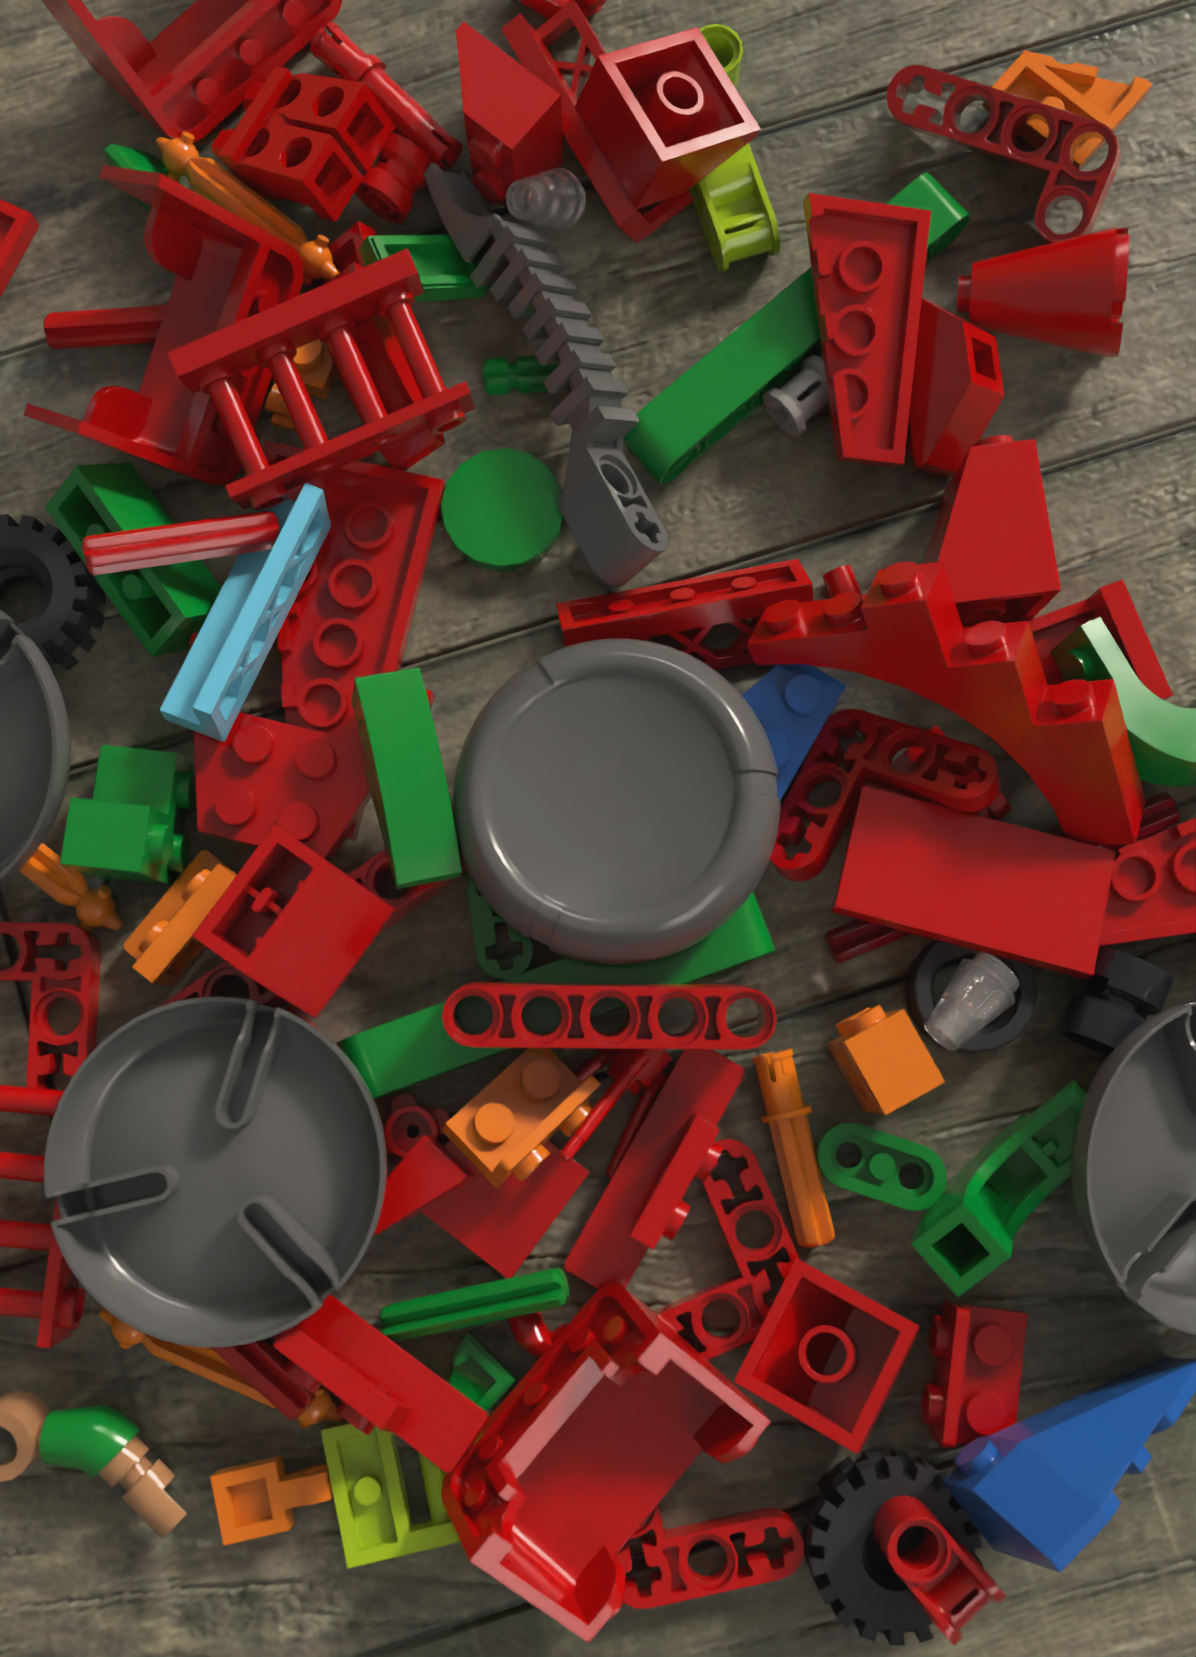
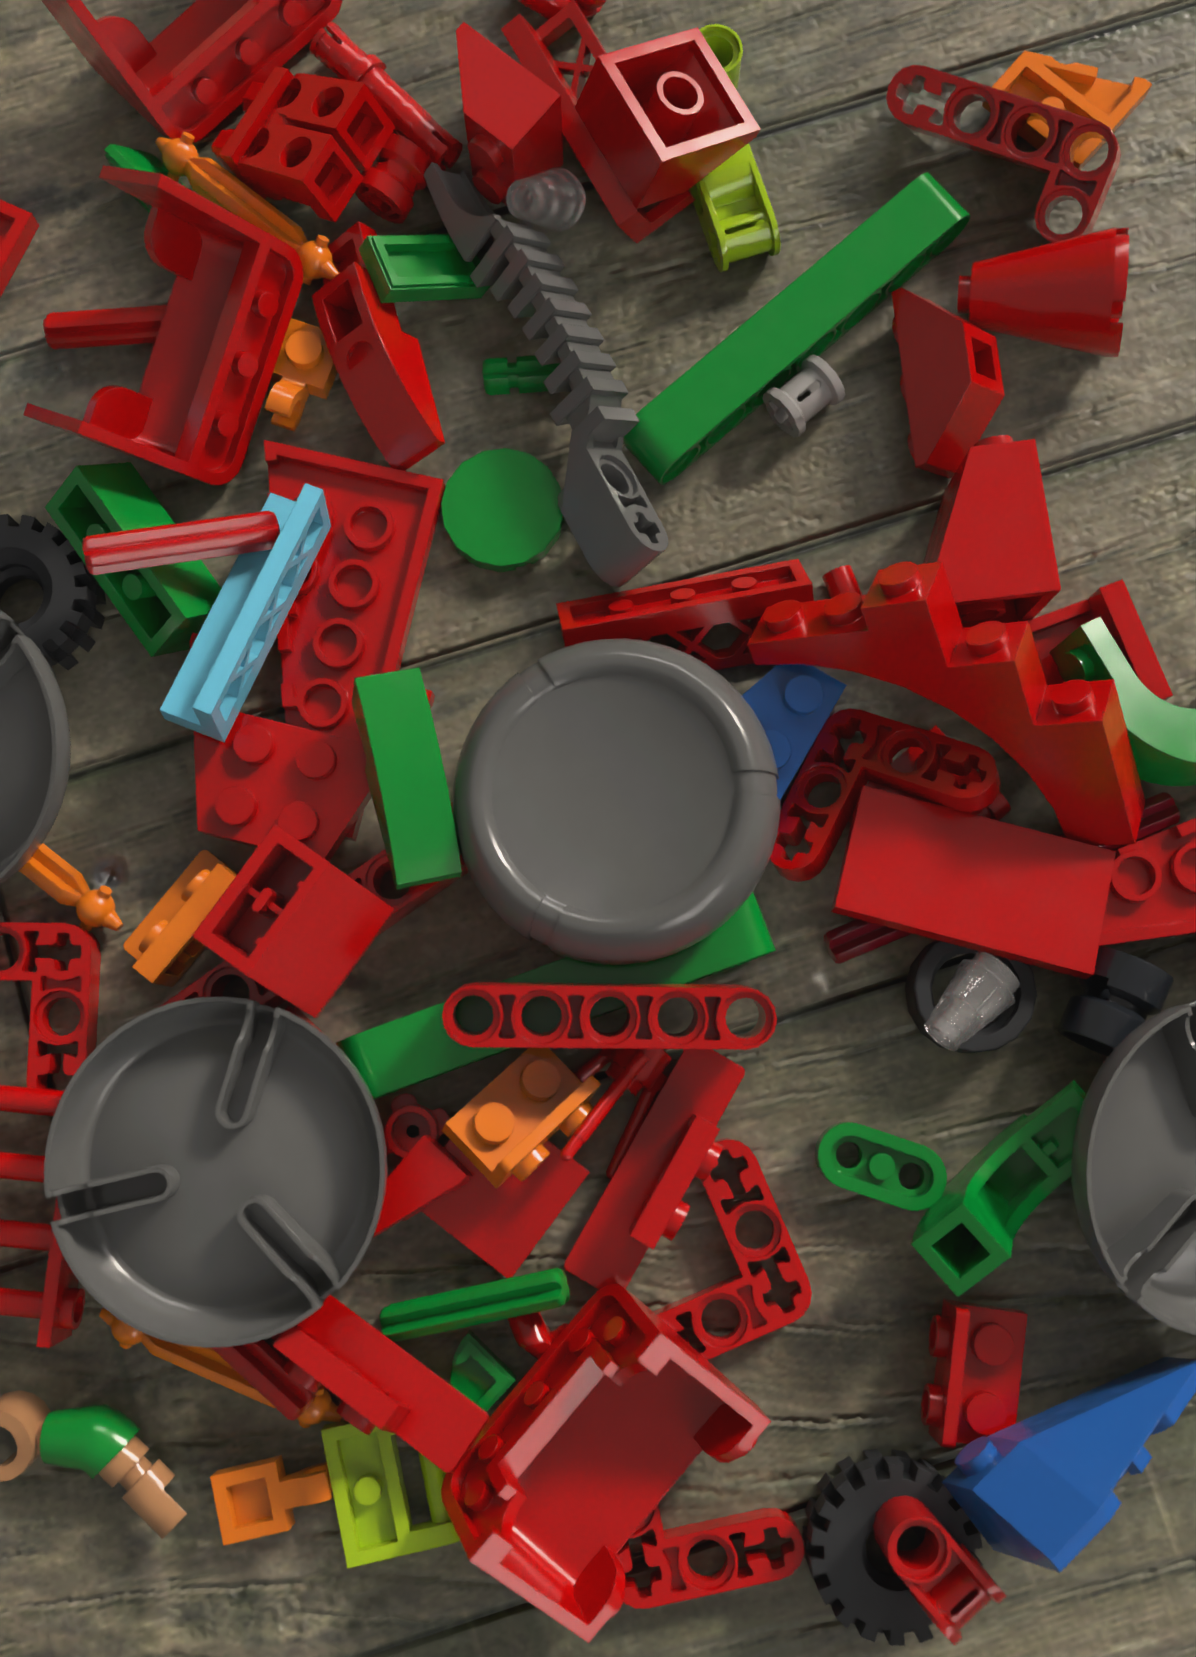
green brick [60,744,196,887] -> none
red fence [167,248,475,511] -> none
green beam [467,876,534,981] -> none
red slope [733,1258,921,1454] -> none
orange axle [752,1048,835,1247] -> none
red wing [803,193,931,468] -> none
orange brick [826,1004,945,1116] -> none

